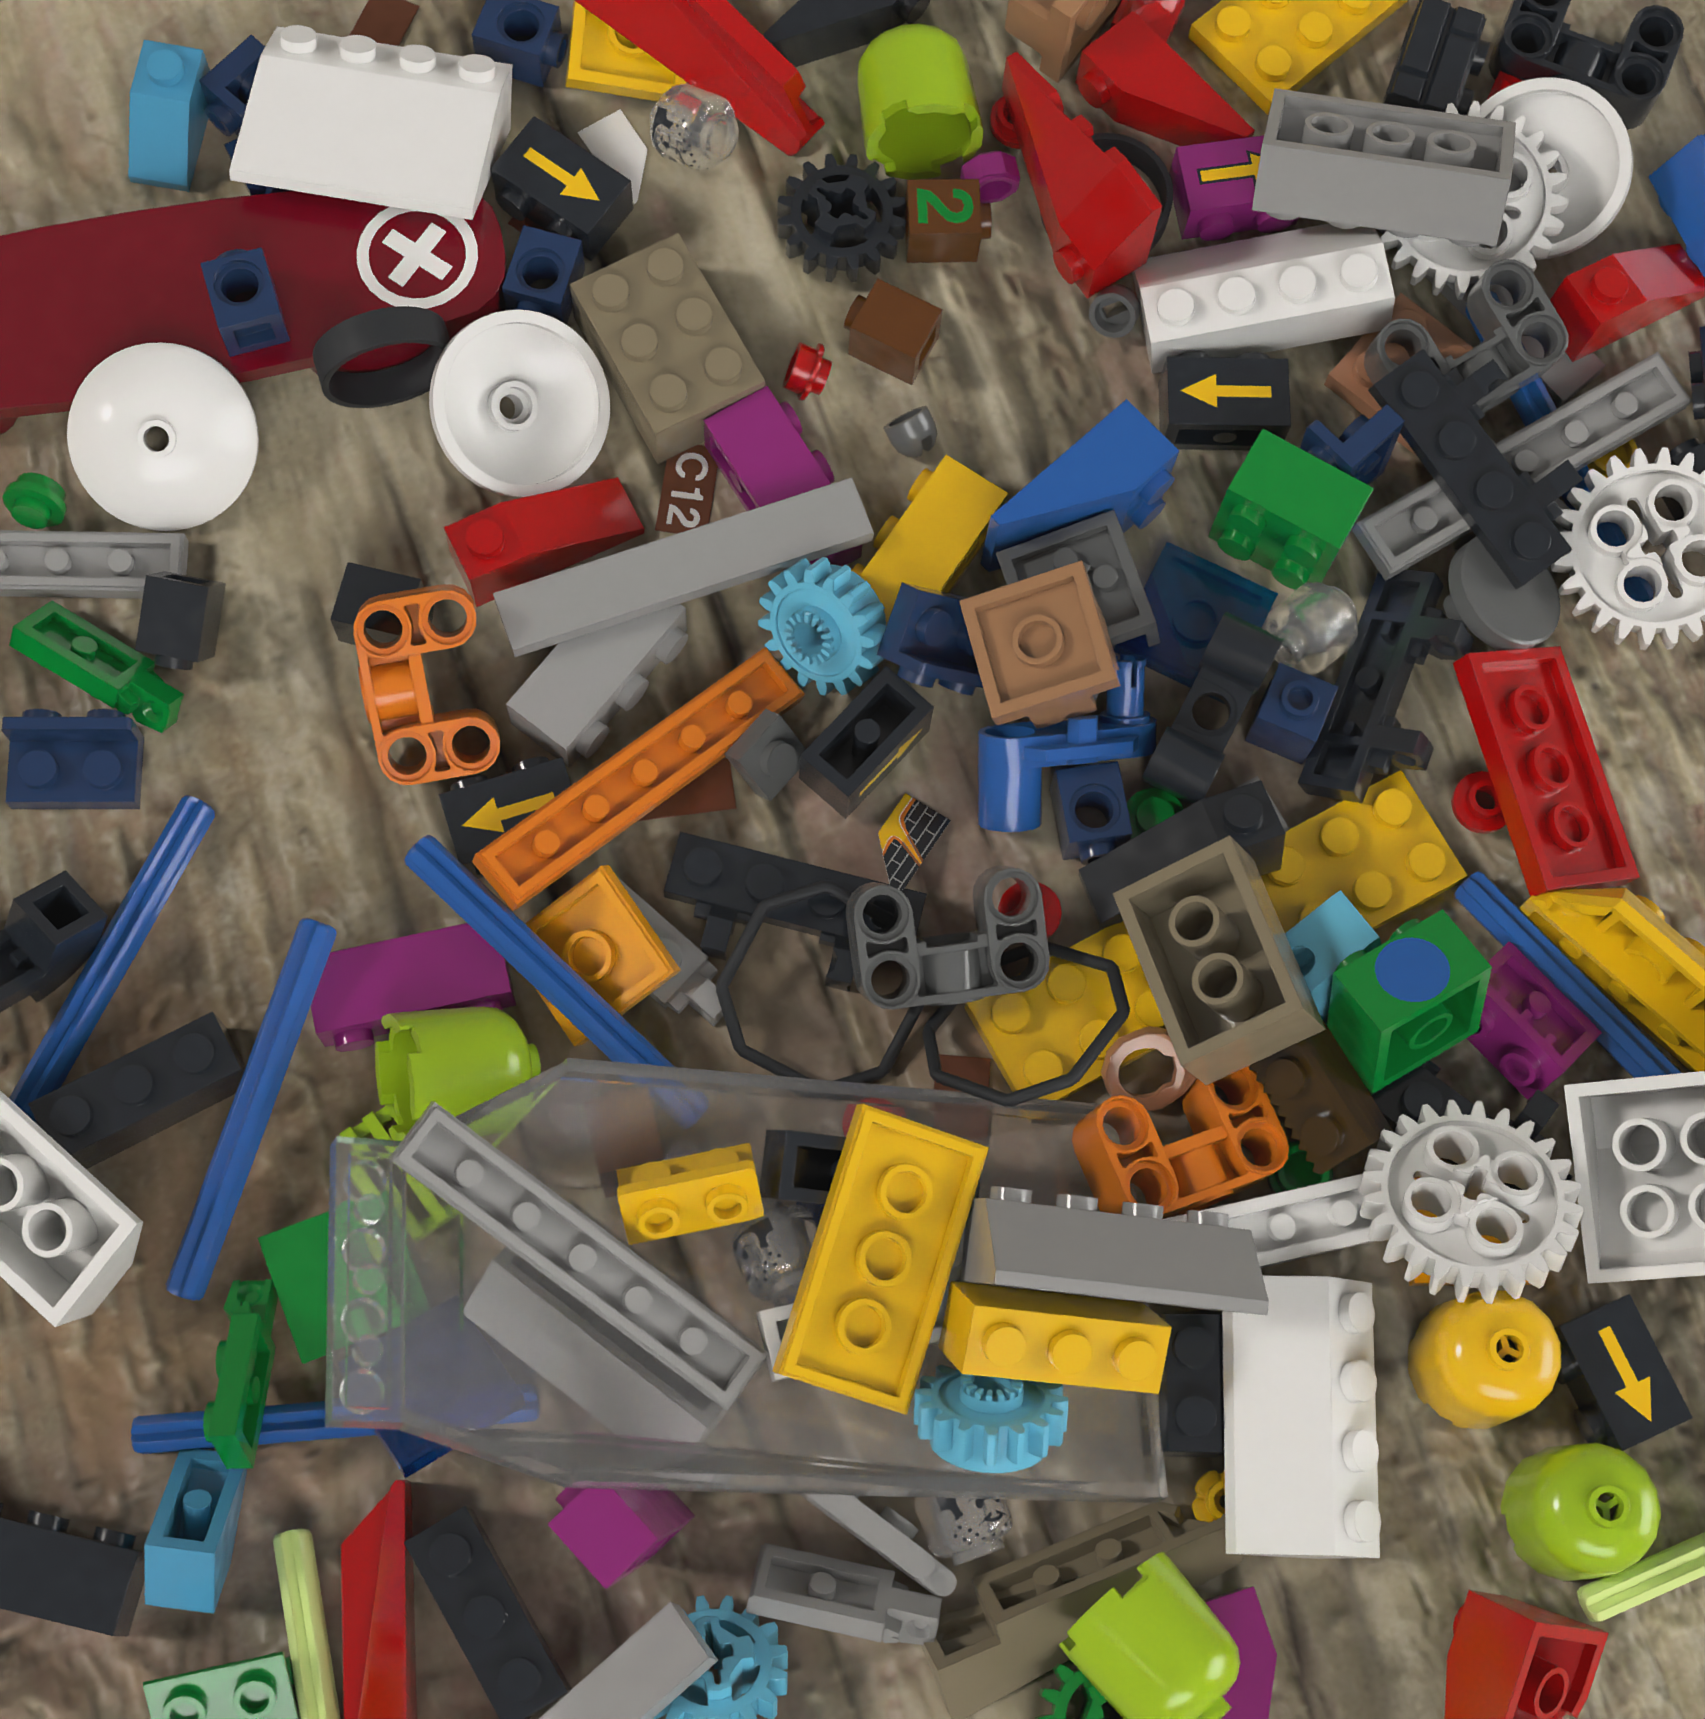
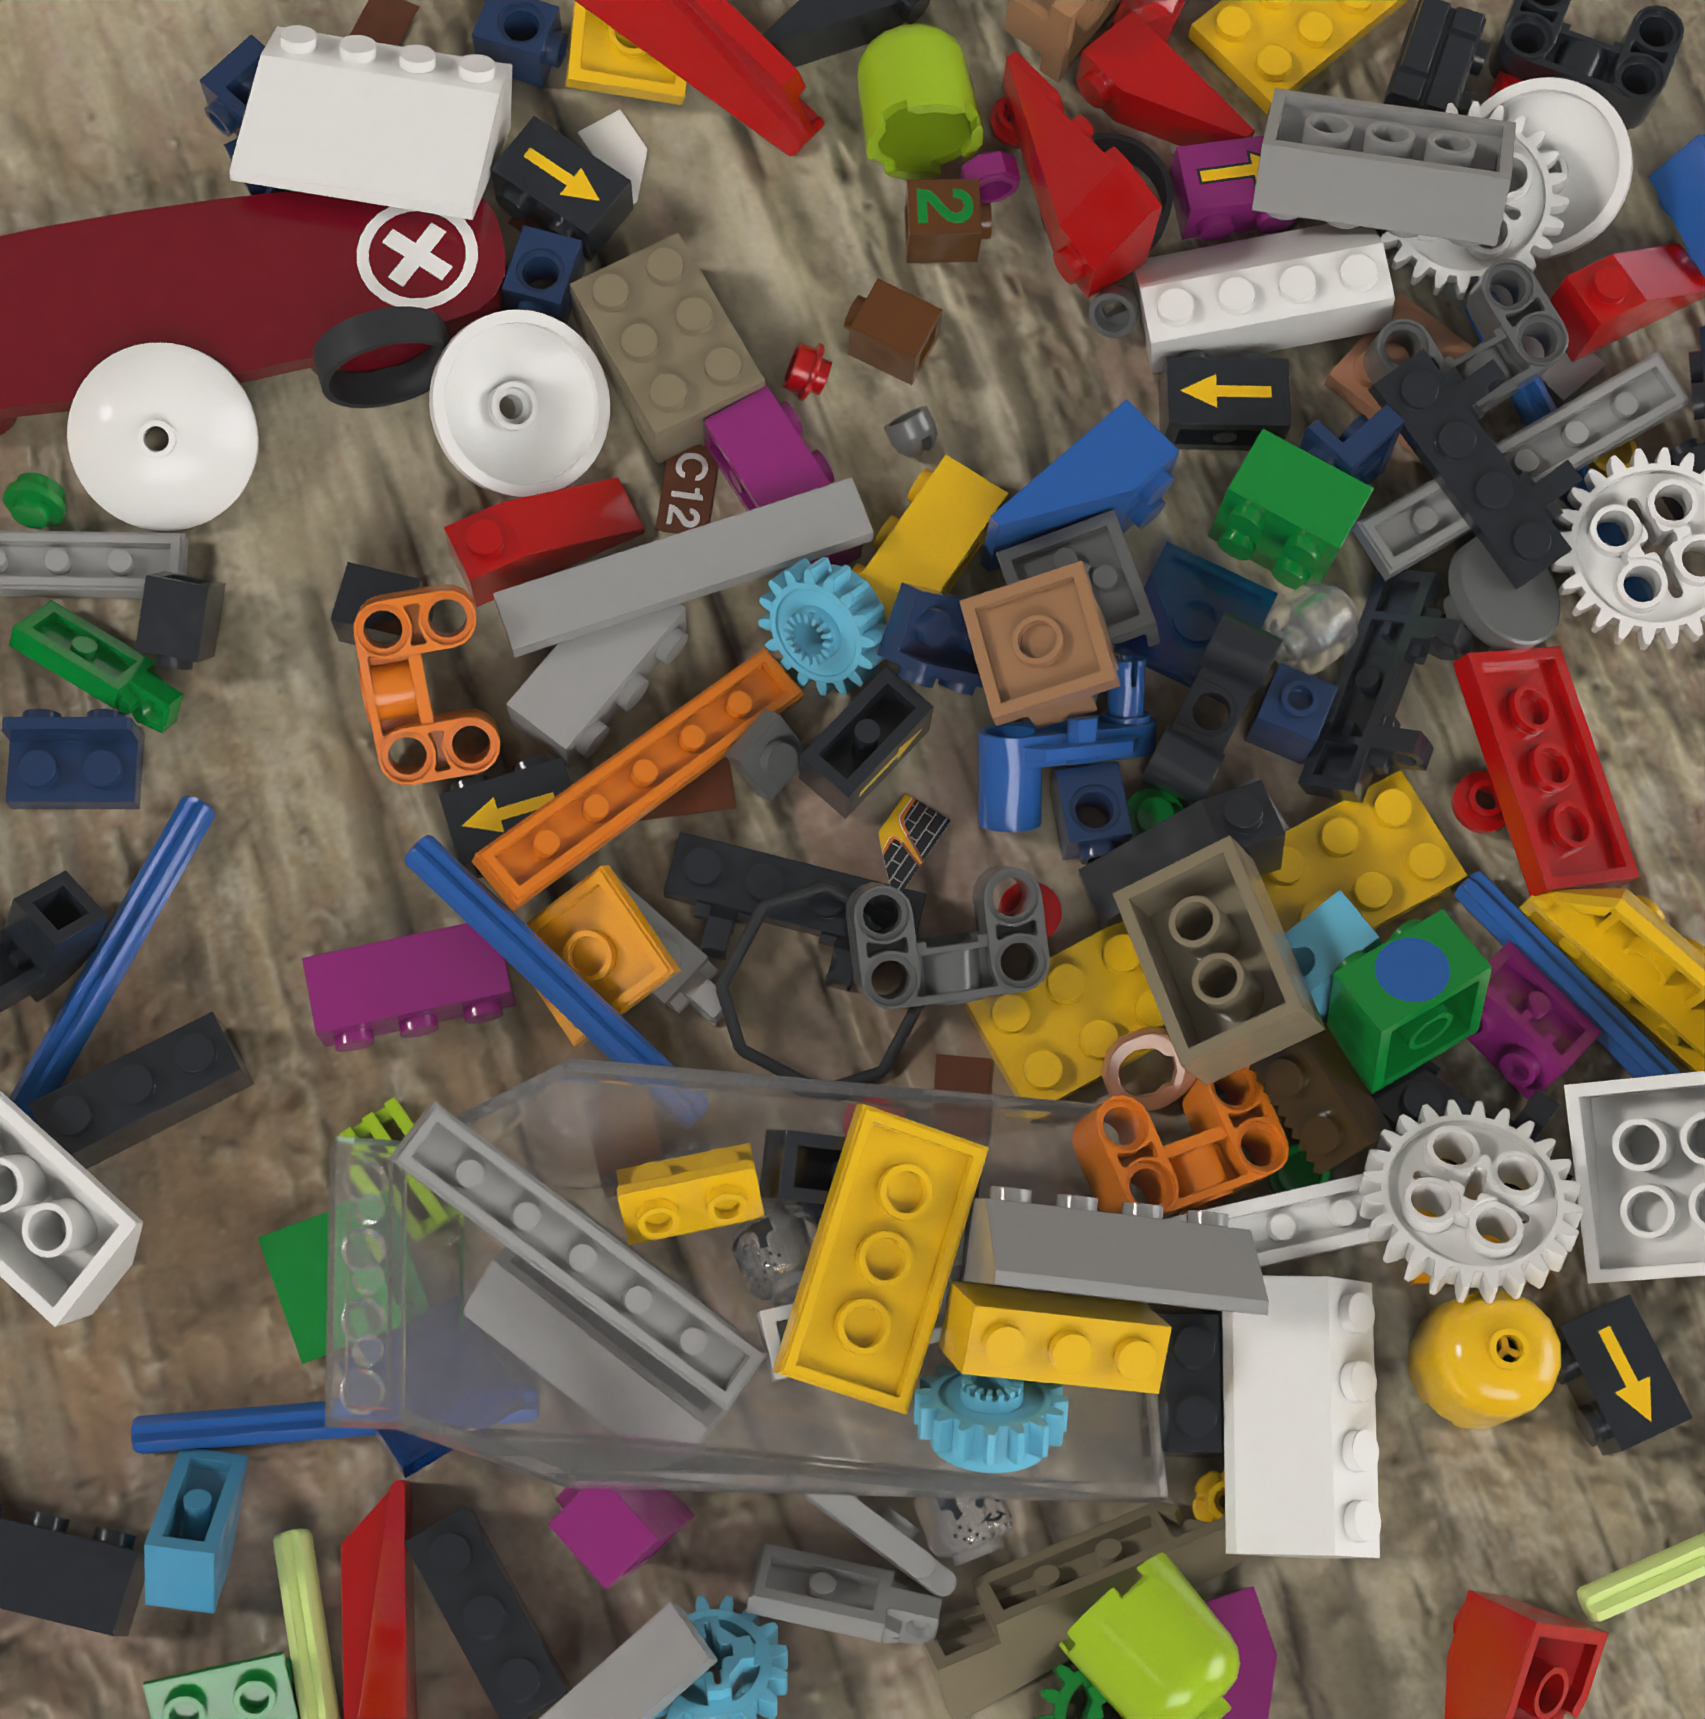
dark azure slope [128,40,210,192] -> none
blue axle [166,918,337,1300] -> none
dark blue brick [200,247,290,357] -> none
green hinge [203,1279,278,1469] -> none
lime cylinder [375,1006,541,1145] -> none
clear head [650,83,739,171] -> none
black gear [777,153,906,283] -> none
black piece [922,942,1130,1107] -> none
lime cylinder [1500,1443,1661,1581] -> none

